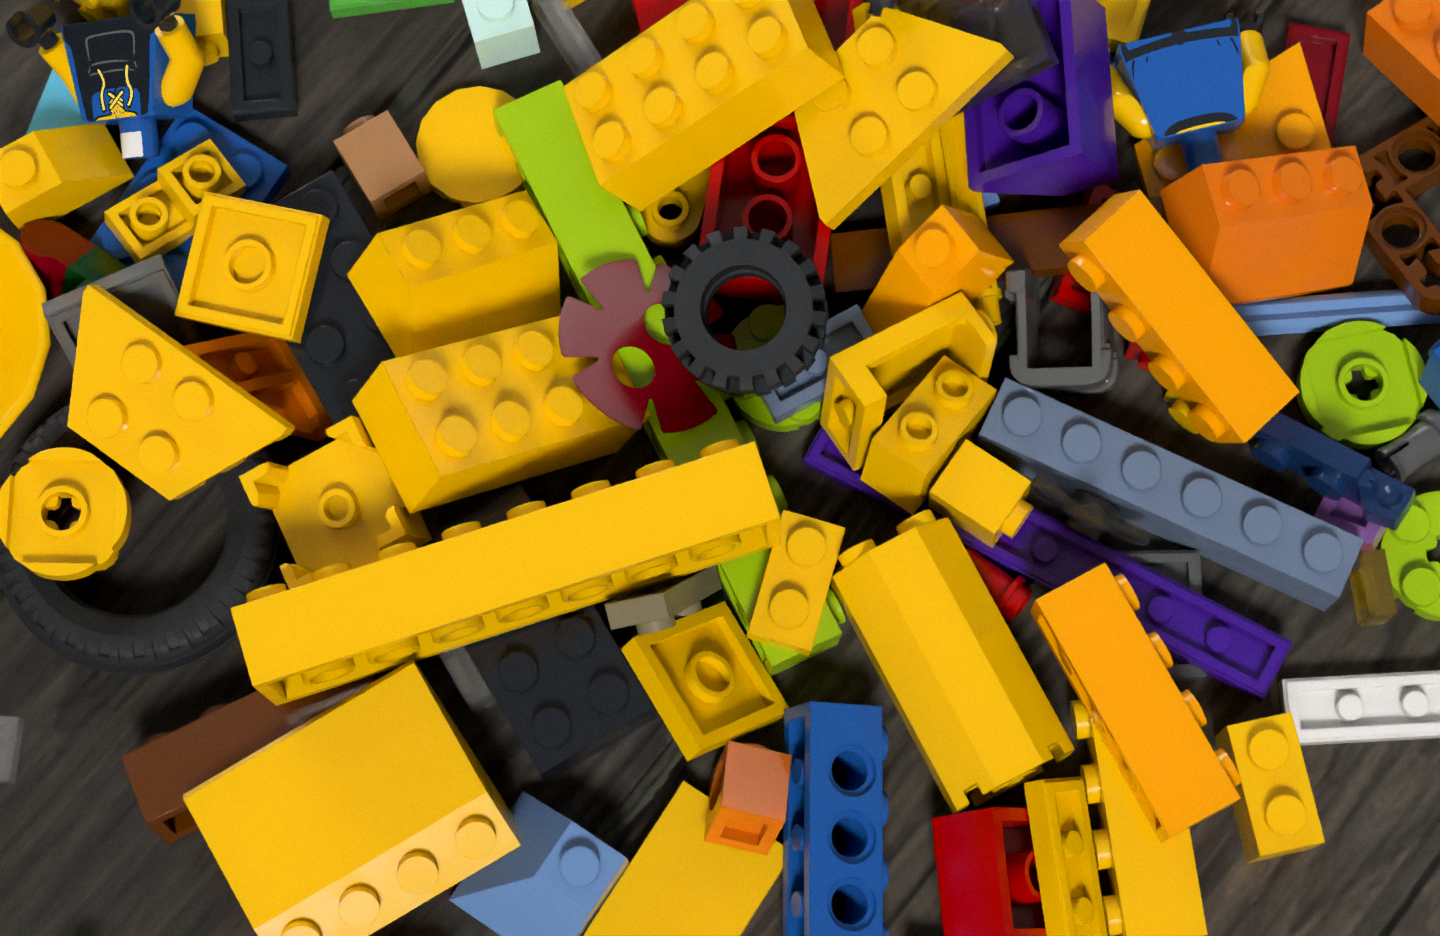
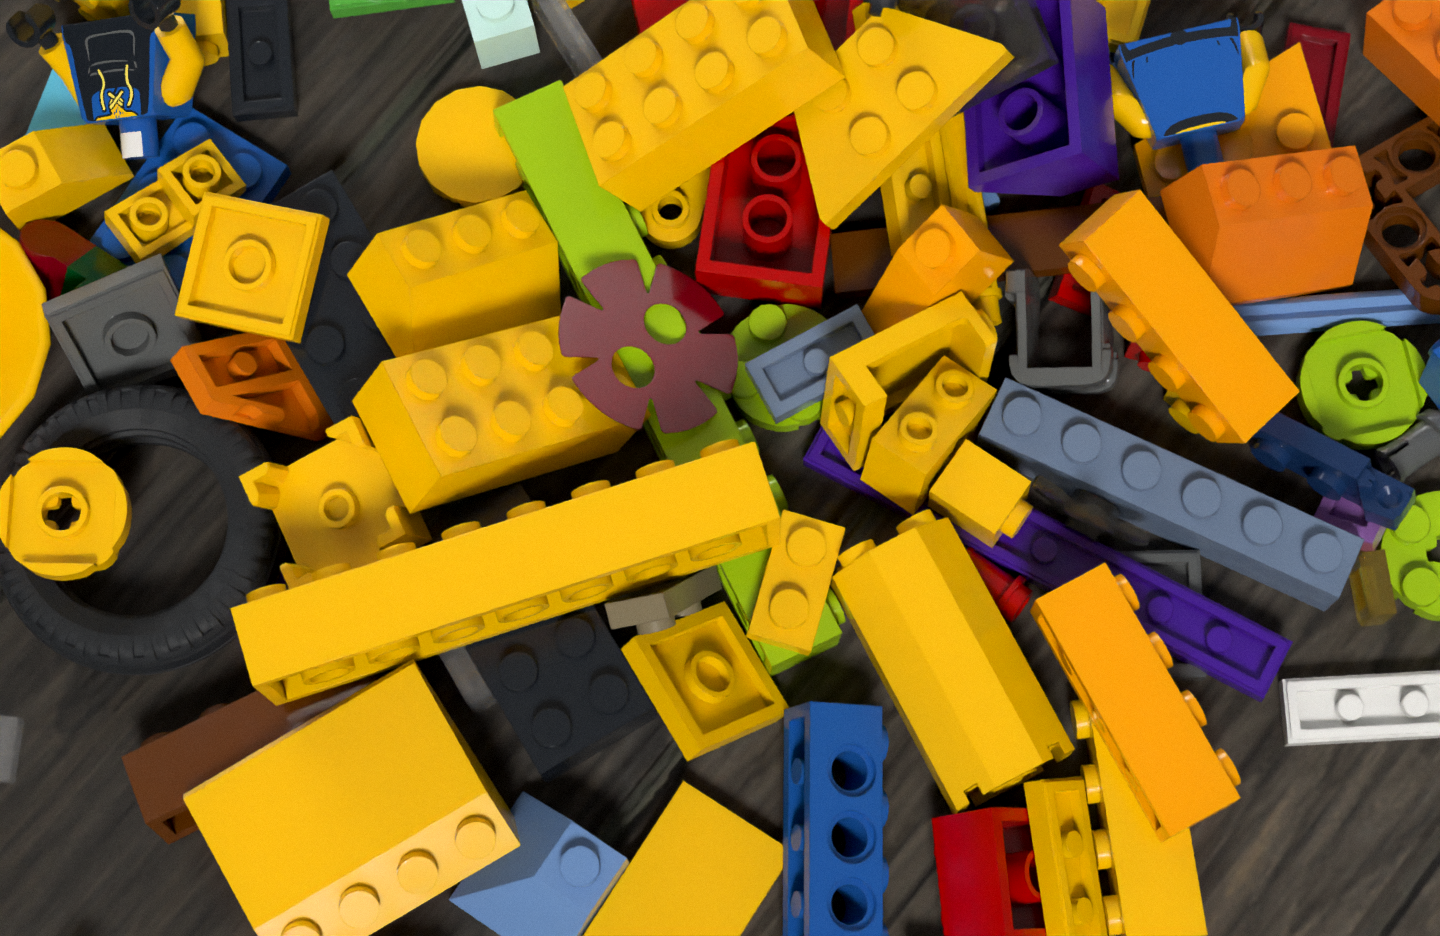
yellow wing [67,285,295,501] -> none
medium nougat brick [333,110,432,221] -> none
black tyre [661,226,829,397] -> none
orange brick [704,740,792,855] -> none
yellow brick [1215,712,1325,863] -> none

